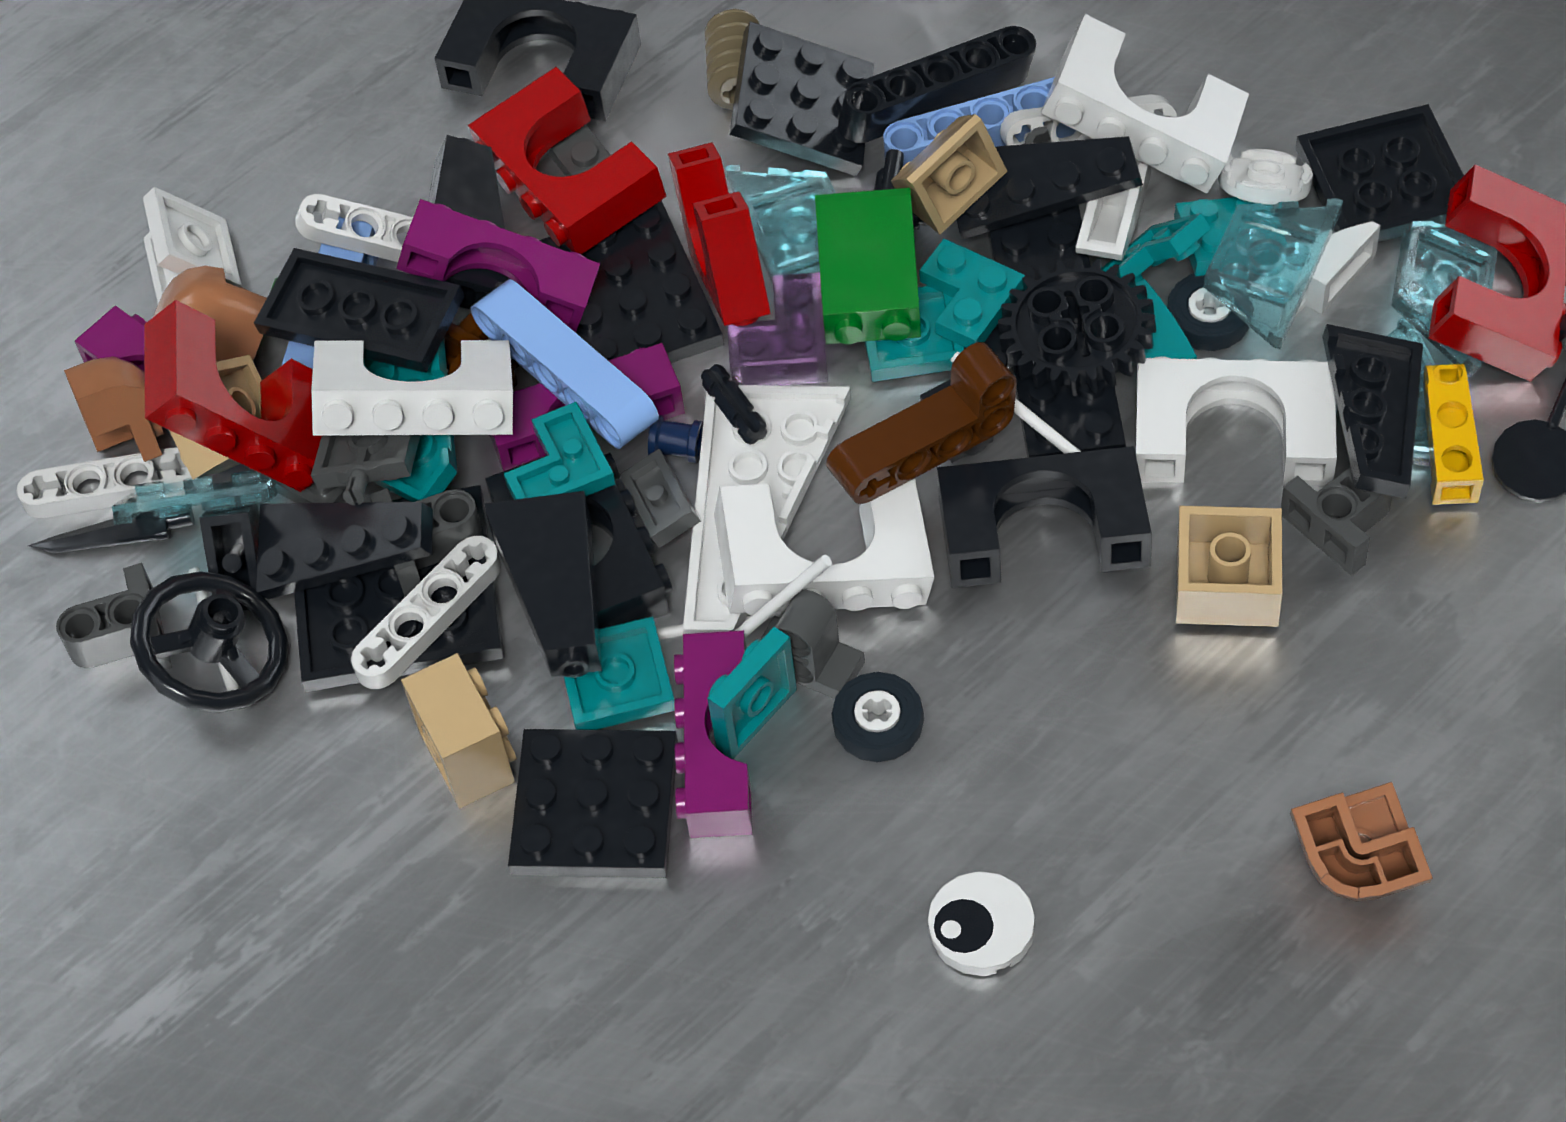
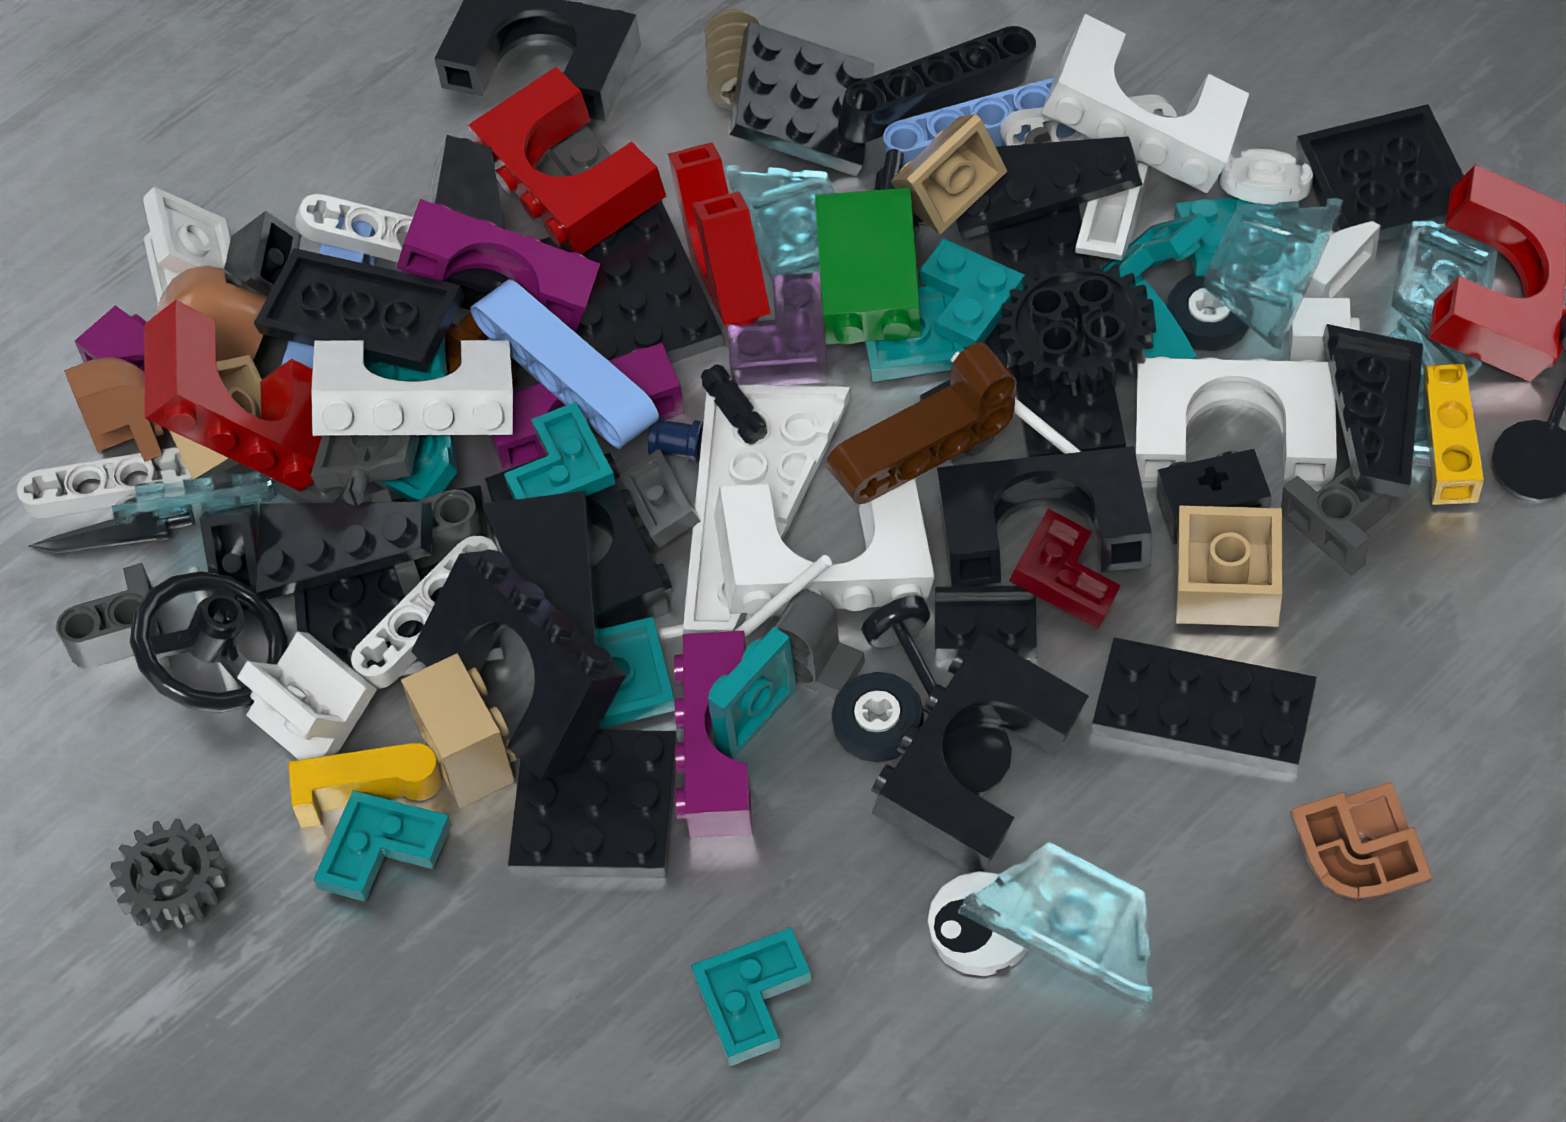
none -> dark grey gear [110,819,227,931]
none -> black slope [224,211,302,297]
none -> white bracket [237,631,377,760]
none -> yellow leg [288,743,442,829]
none -> teal plate [313,790,452,902]
none -> black arch [411,549,627,779]
none -> teal plate [691,928,812,1066]
none -> black piece [861,595,1012,795]
none -> black arch [871,633,1089,873]
none -> black plate [935,586,1037,660]
none -> clear light blue wing [958,842,1153,1011]
none -> dark red plate [1009,508,1121,629]
none -> black plate [1092,637,1317,775]
none -> black brick [1156,449,1272,545]
none -> white brick [1288,298,1360,362]

